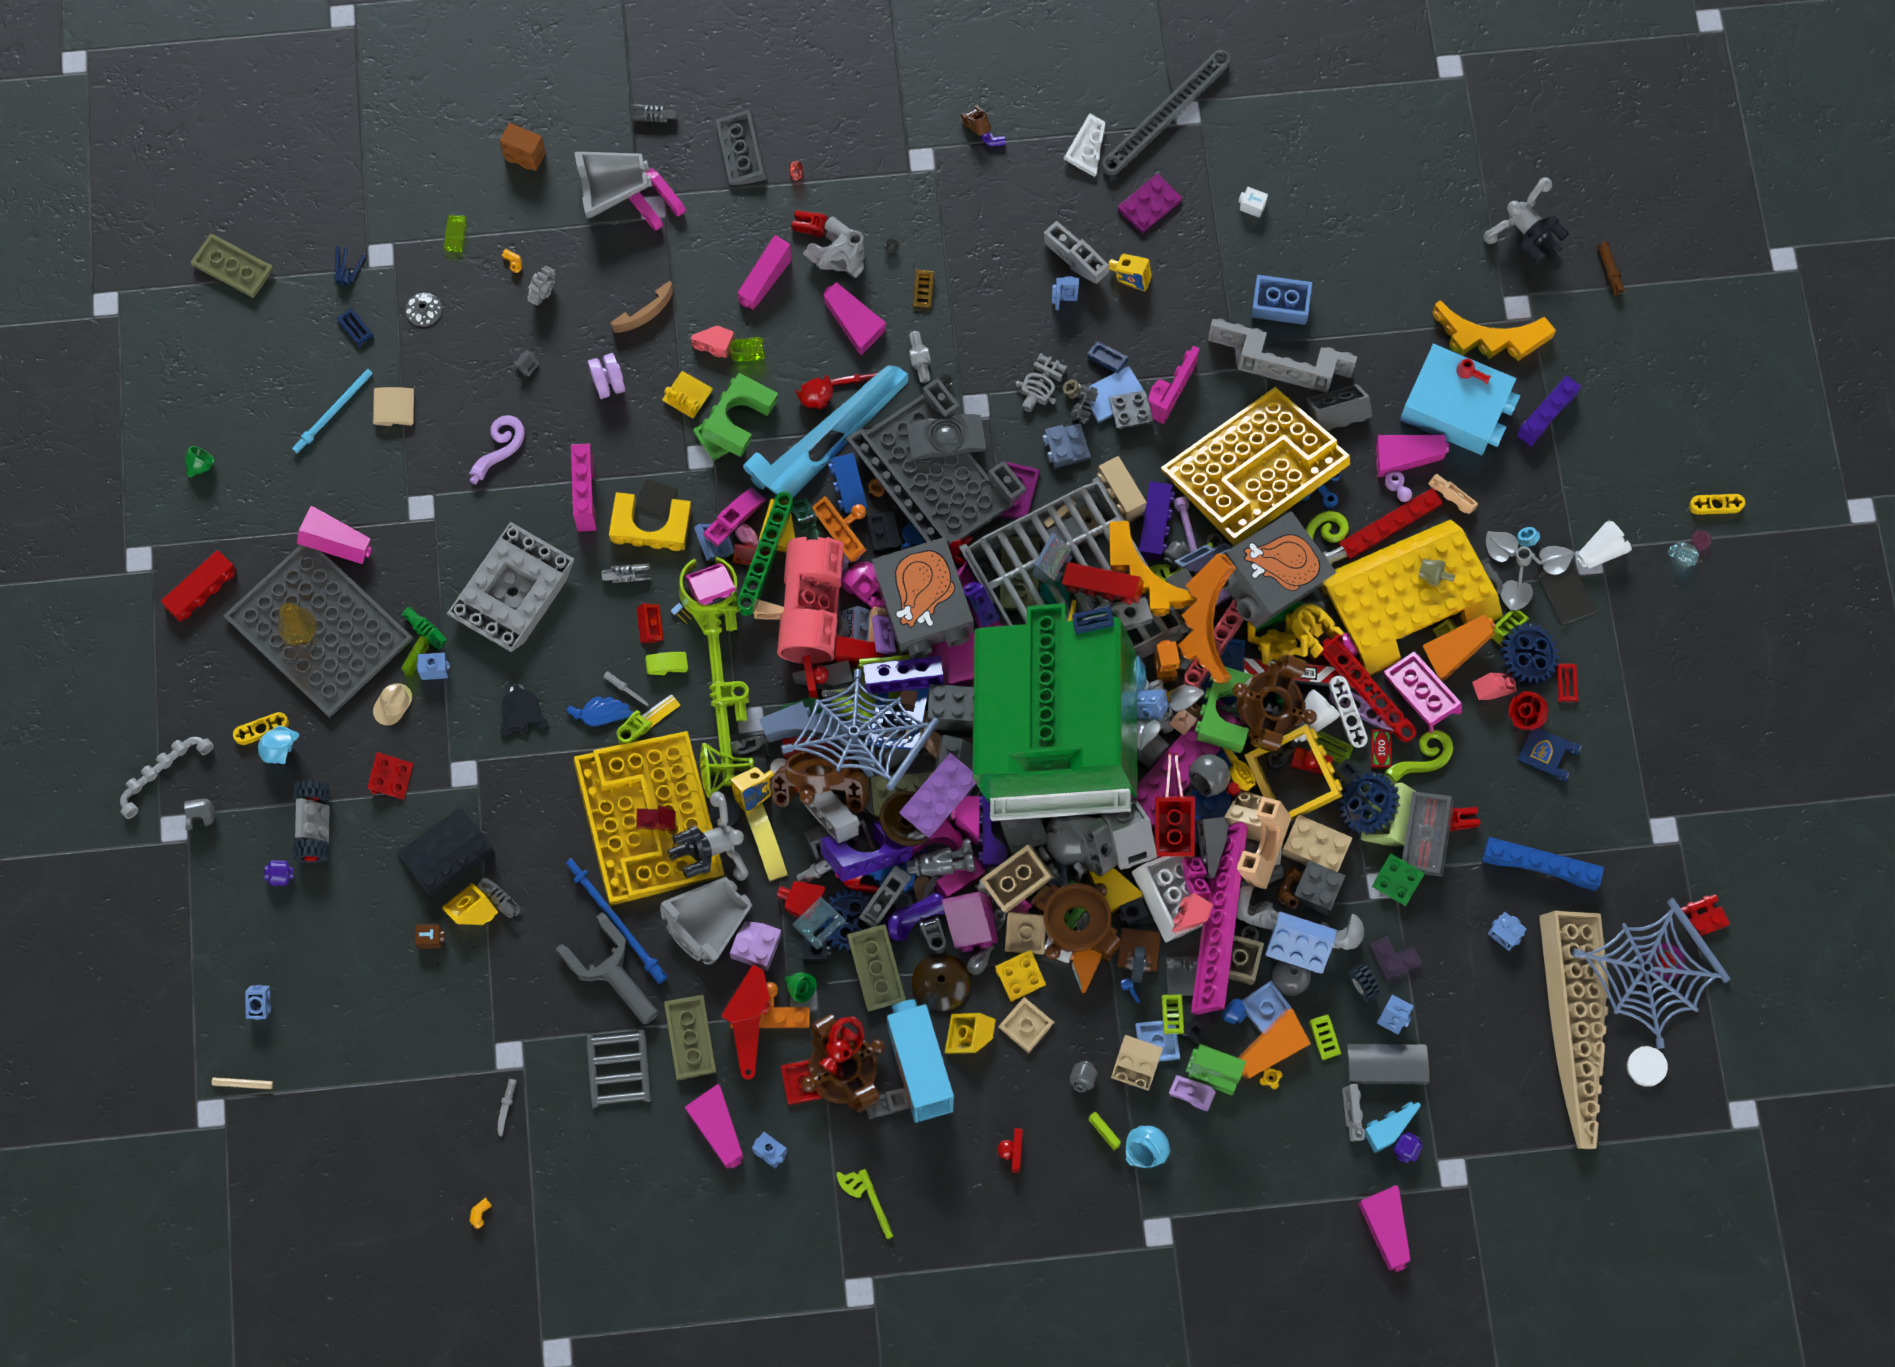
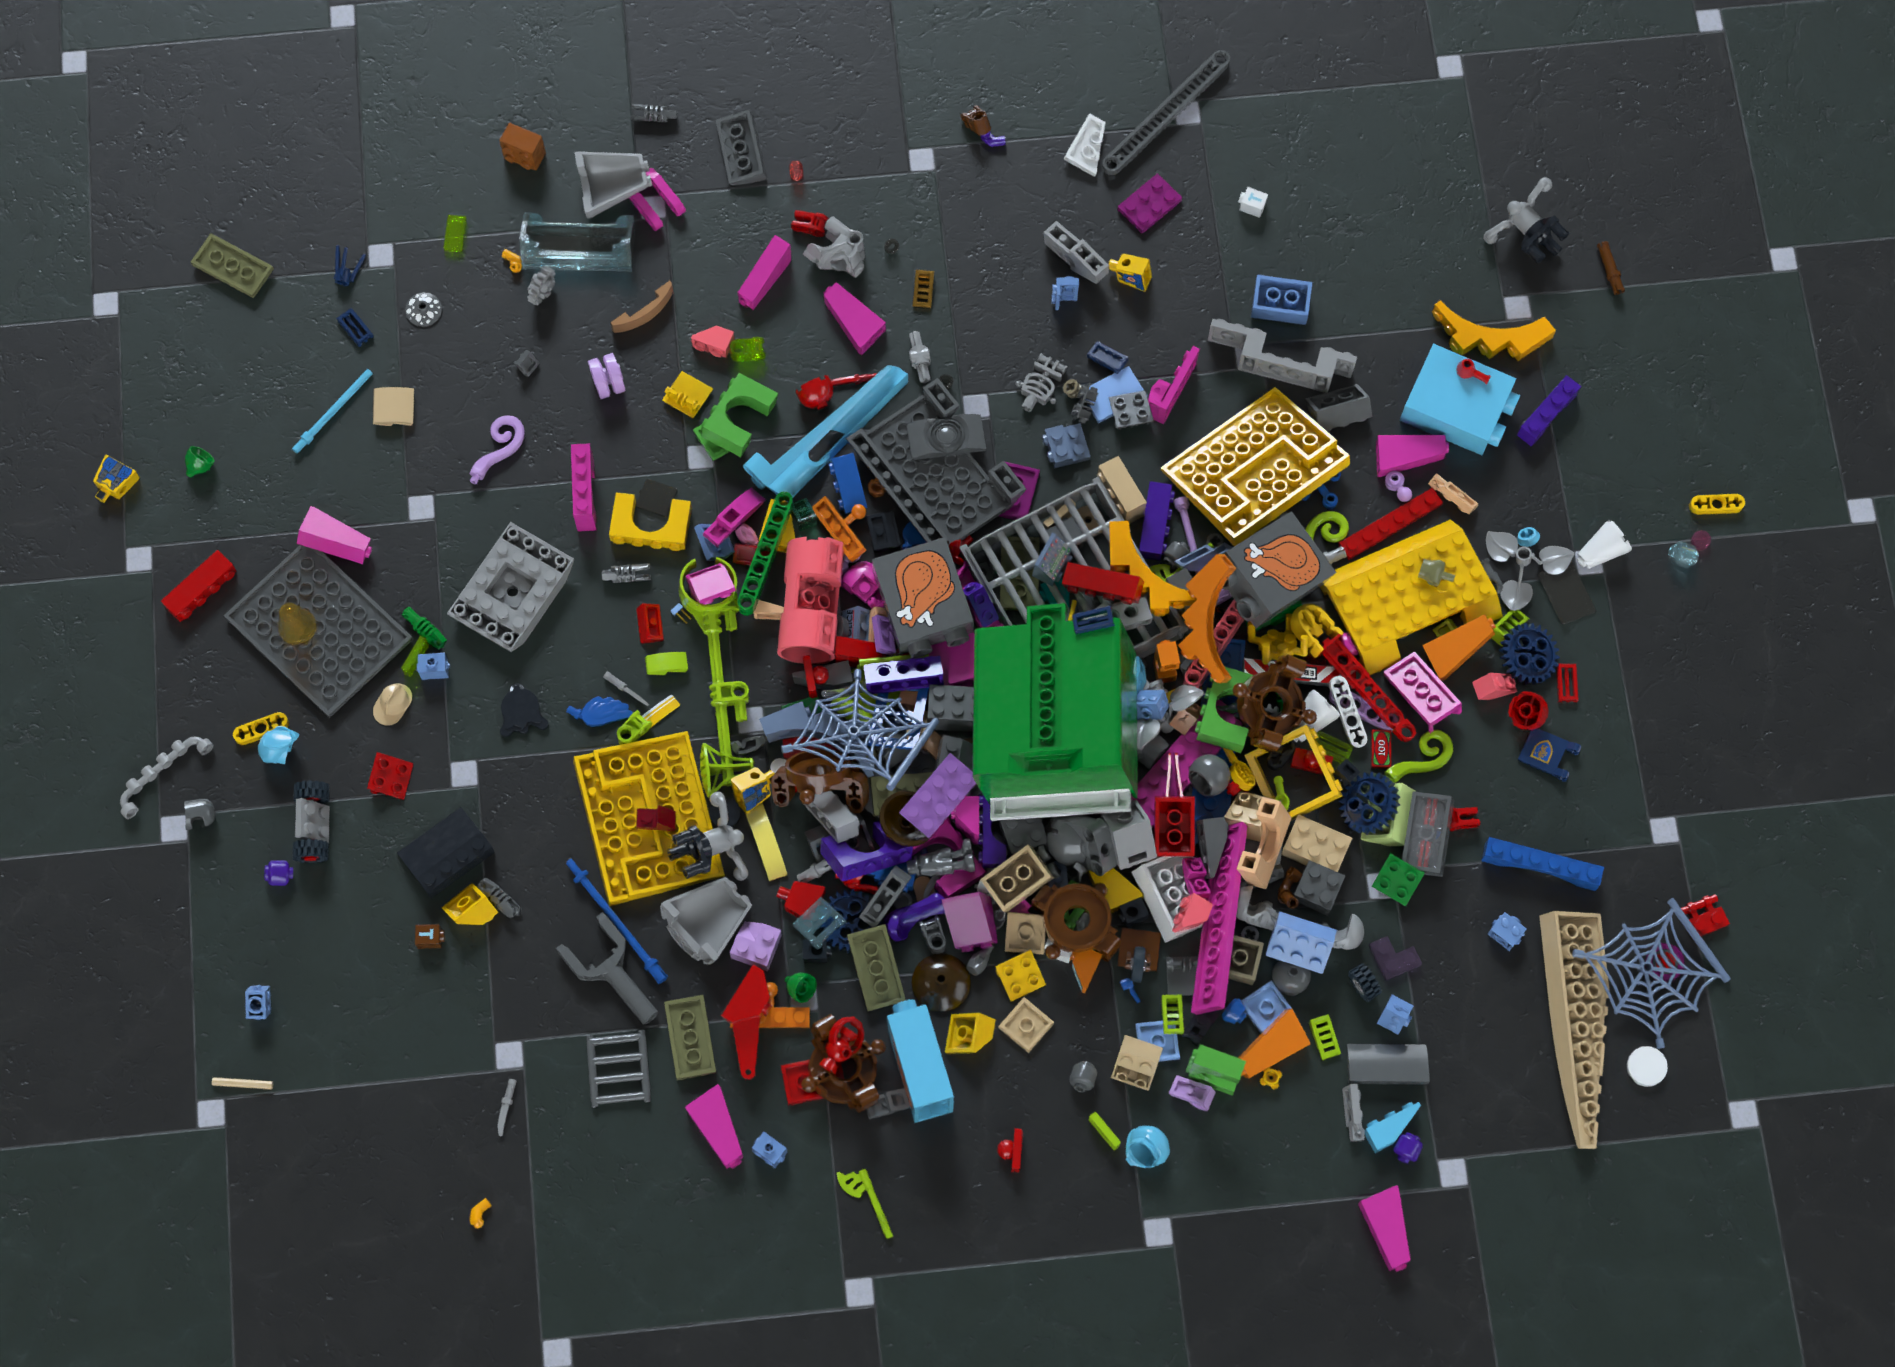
none -> torso [93,455,140,503]
none -> windscreen [519,213,635,272]
none -> lime piece [1274,776,1290,810]

